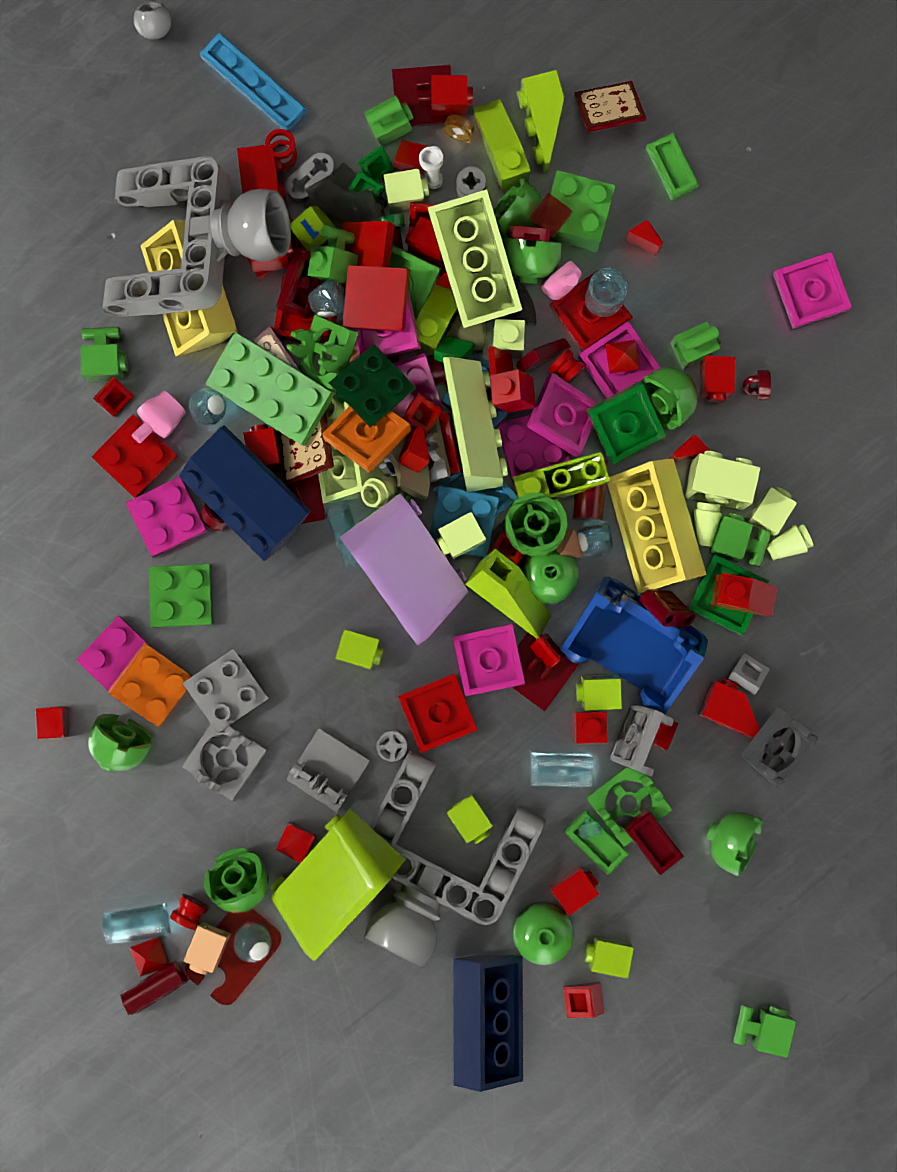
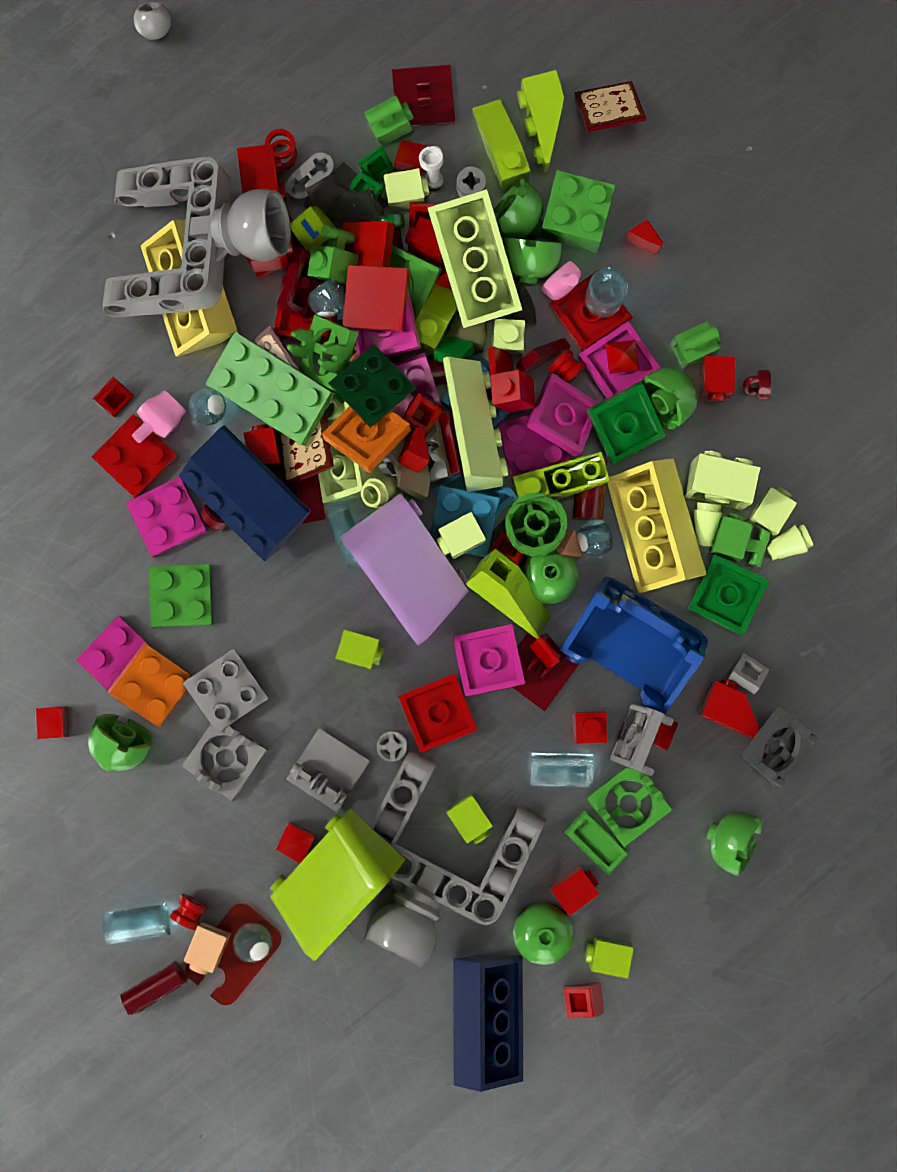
bright green brick [80,326,128,382] -> none
red slope [130,936,169,977] -> none
dark azure tile [199,32,307,132] -> none
bright green cylinder [204,848,269,913] -> none
red brick [431,75,473,116] -> none
tile [443,115,474,142] -> none
dark red tile [506,225,550,242] -> none
clear red plate [529,192,573,238] -> none
lime brick [576,673,622,711] -> none
clear light blue rock [579,817,603,839] -> none
dark red tile [623,808,684,875] -> none
dark red piece [640,589,696,628] -> none
bright green tile [646,133,699,200] -> none
red slope [670,435,710,462] -> none
red slope [711,573,777,617] -> none
bright green brick [733,1005,796,1058] -> none
dark pink plate [773,252,852,329] -> none

